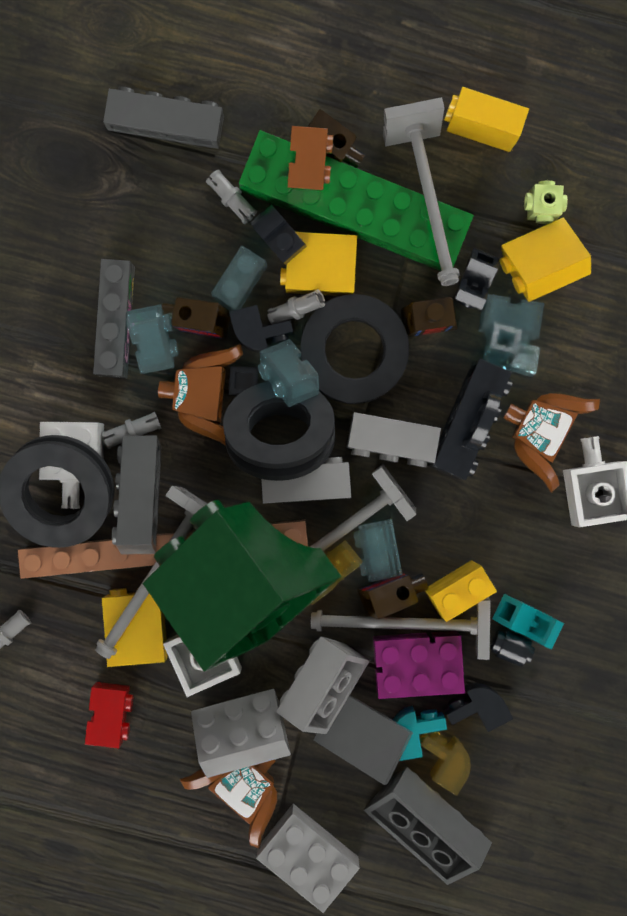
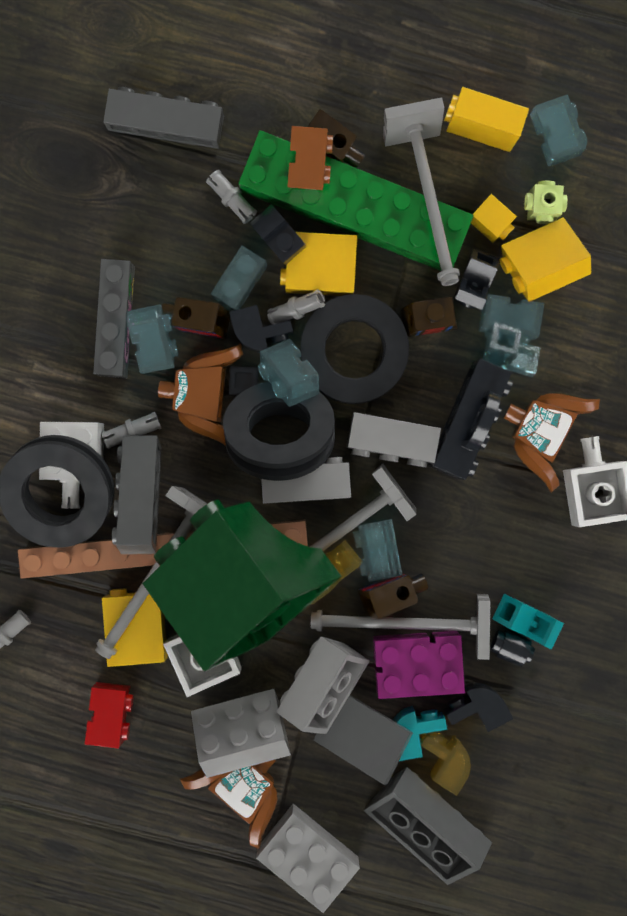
yellow brick [425,560,497,622] -> none
none -> yellow brick [471,194,517,243]
none -> clear light blue brick [530,94,587,167]

